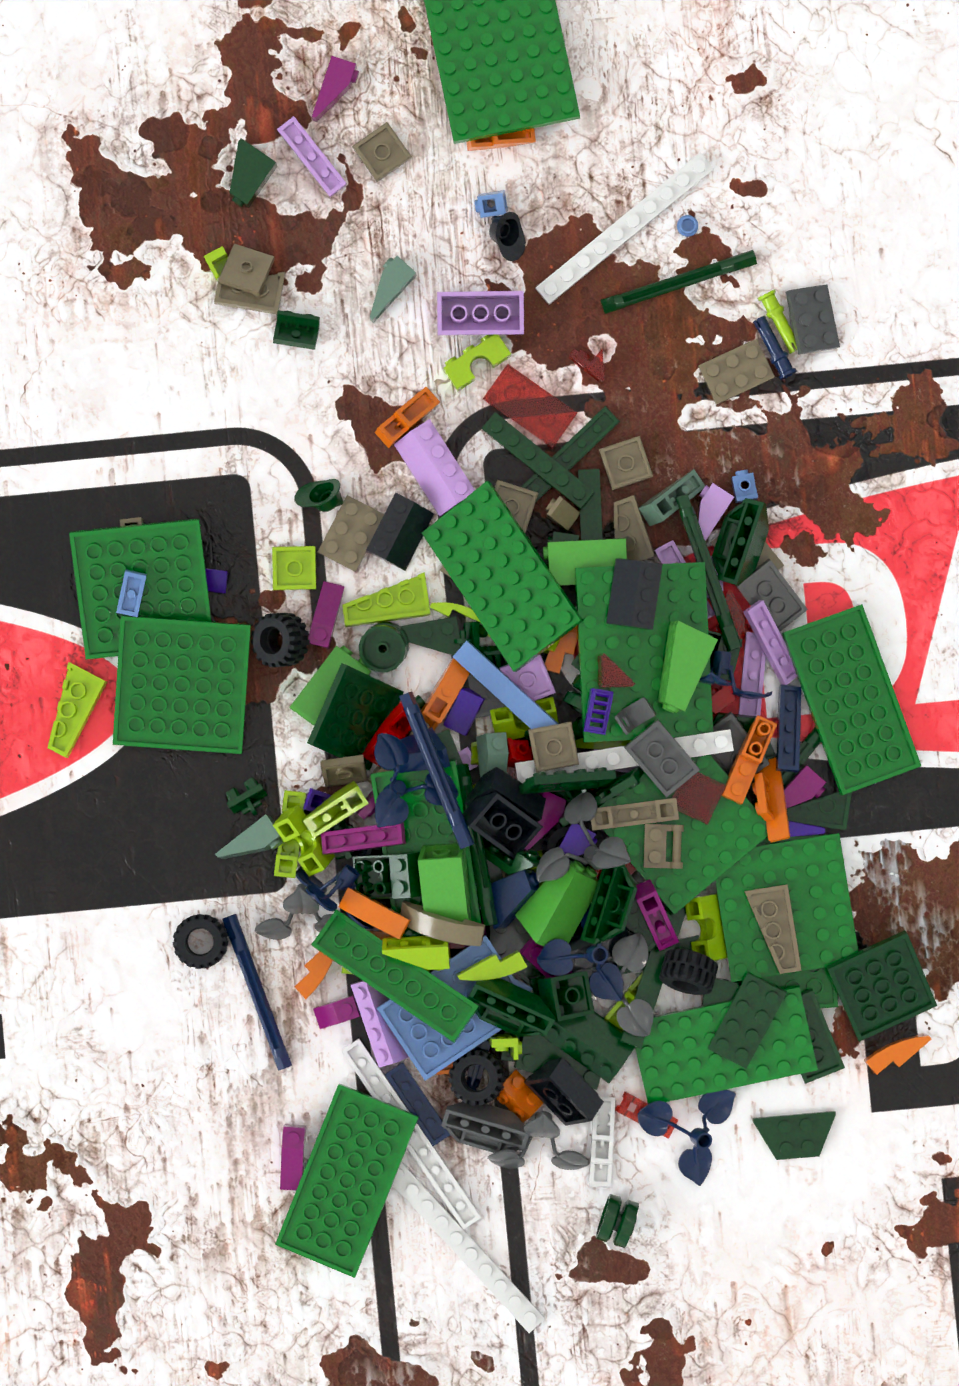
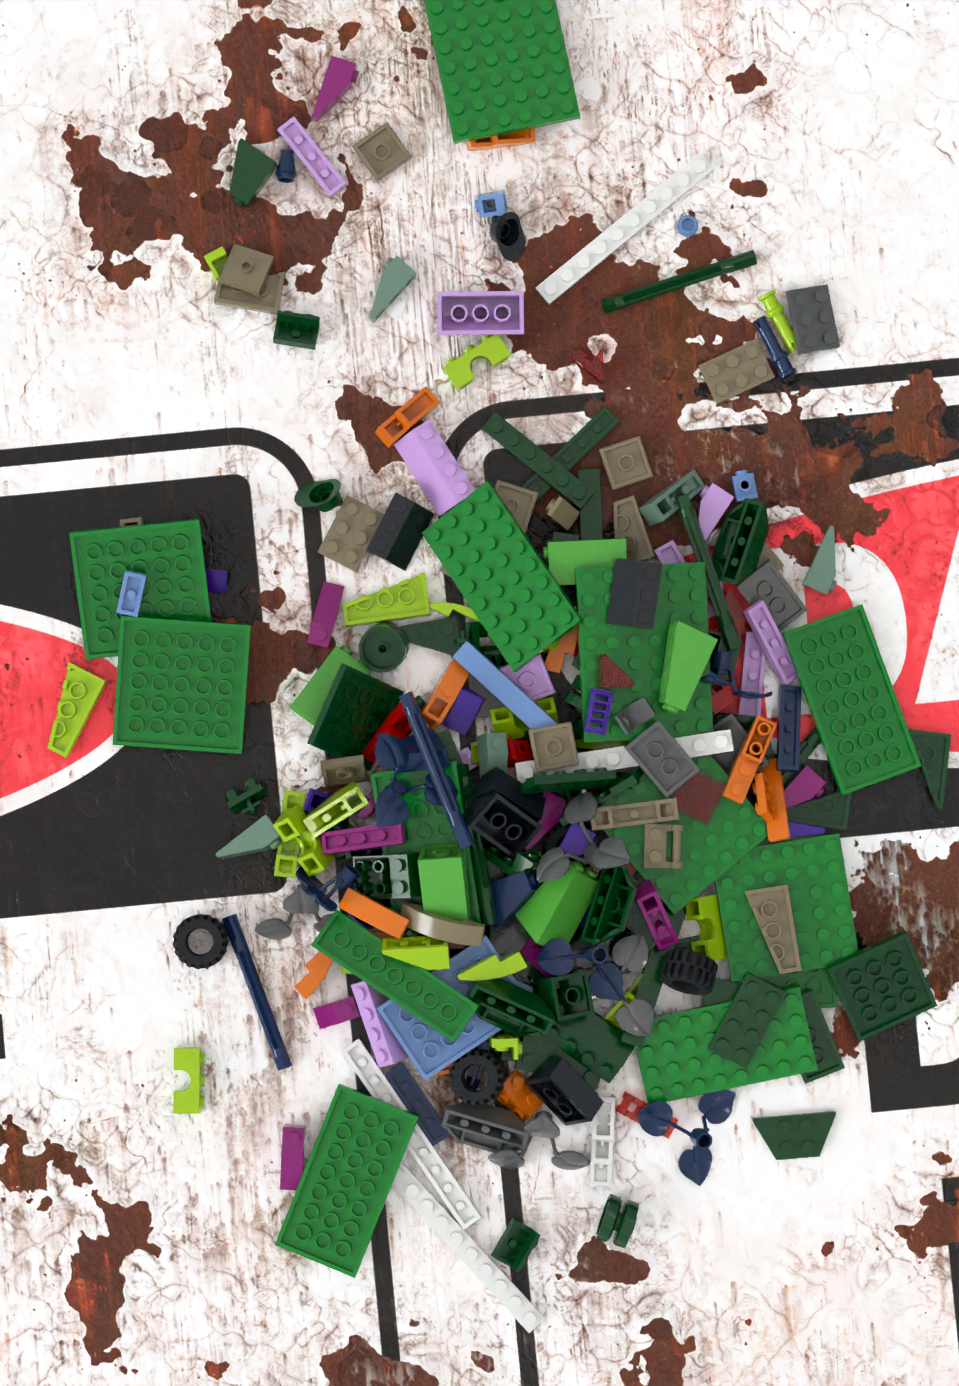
black tyre [251,613,310,667] -> none
lime plate [272,546,316,590] -> none
clear red tile [483,364,577,448] -> none
orange slope [864,1034,932,1075] -> none
none -> lime arch [173,1047,205,1114]
none -> dark blue cone [275,149,297,183]
none -> dark green bracket [491,1218,540,1272]
none -> sand green slope [802,525,837,596]
none -> dark green wing [909,729,951,809]

